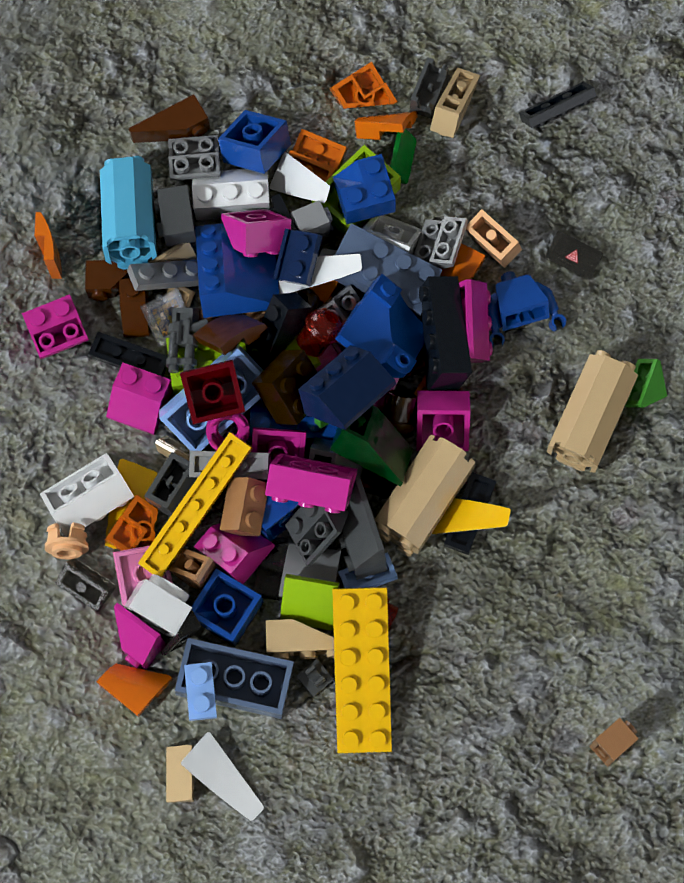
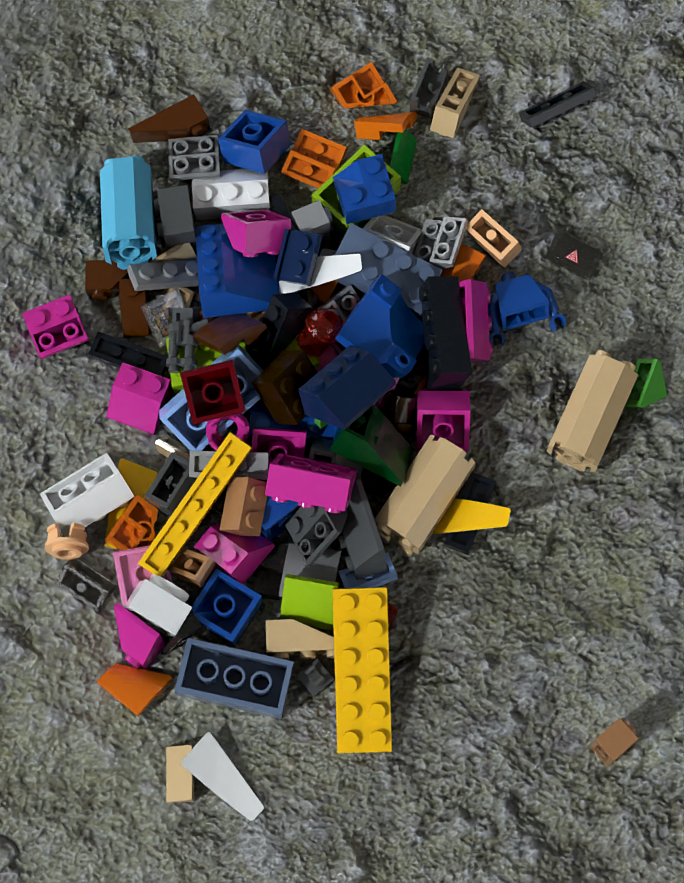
orange slope [34,212,62,279] -> none
light blue plate [184,662,217,721] -> none
white sticker [269,152,330,203] -> none

